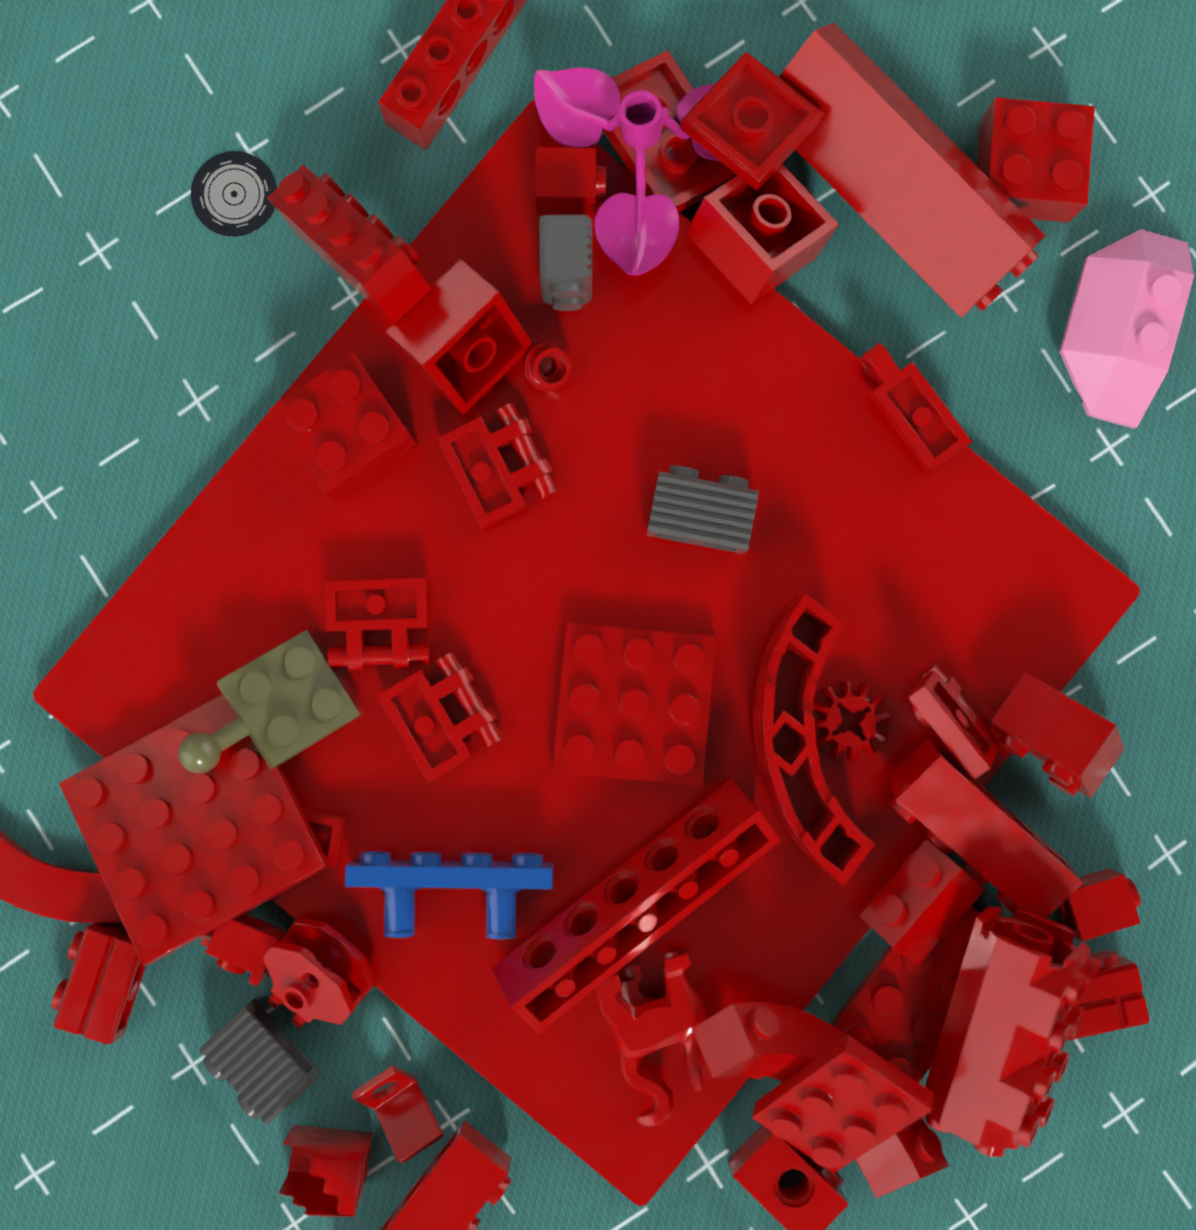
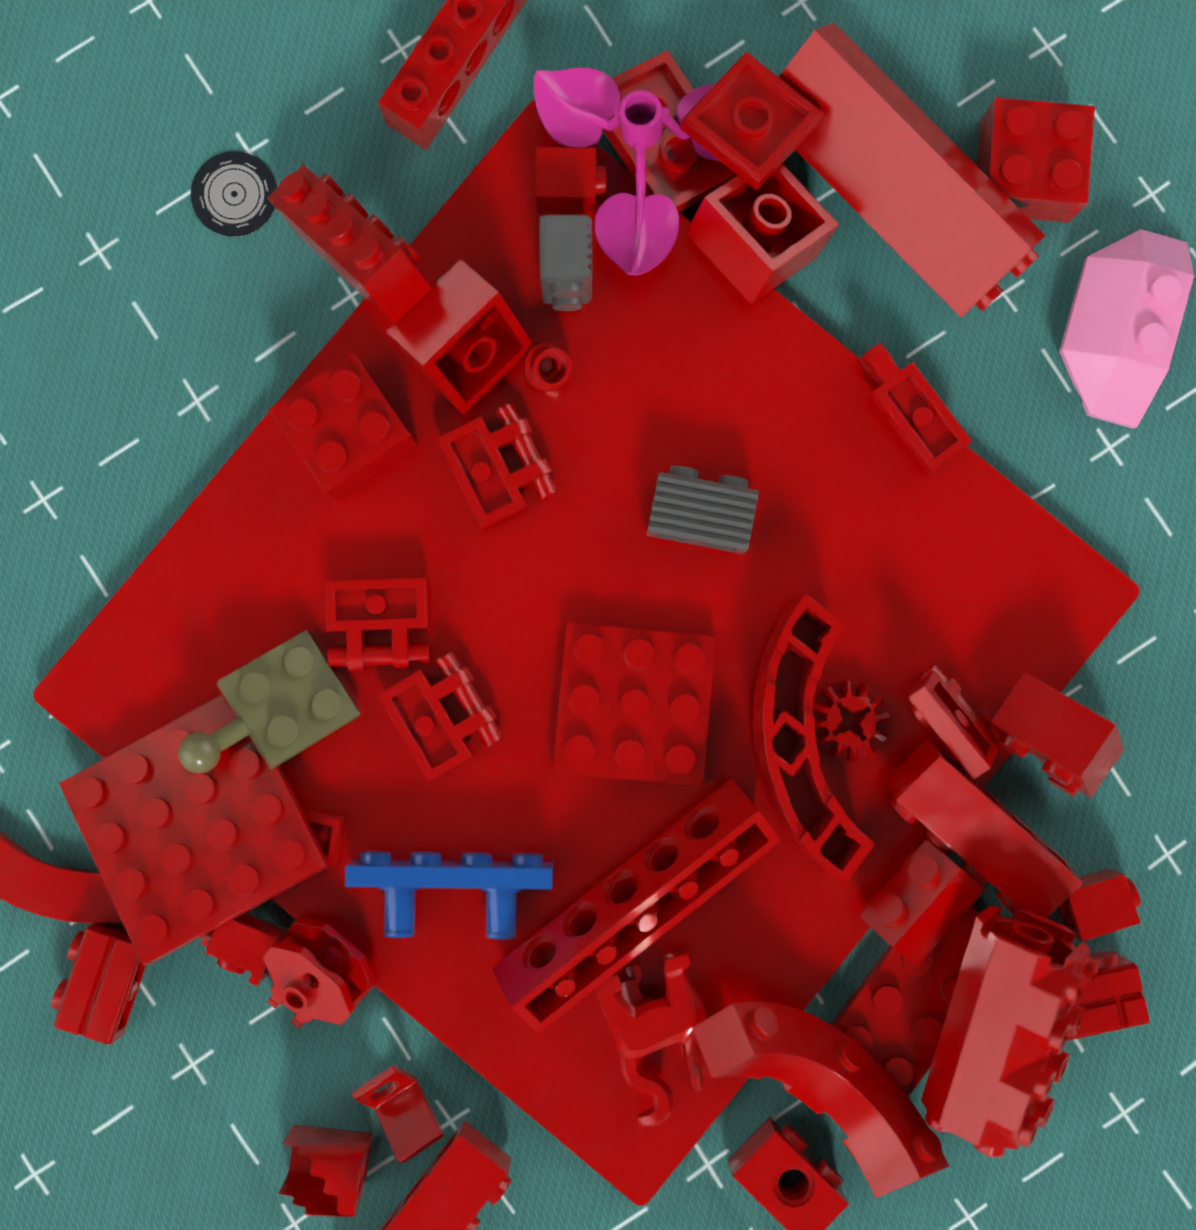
dark grey brick [200,999,321,1125] -> none
red plate [752,1035,934,1173] -> none

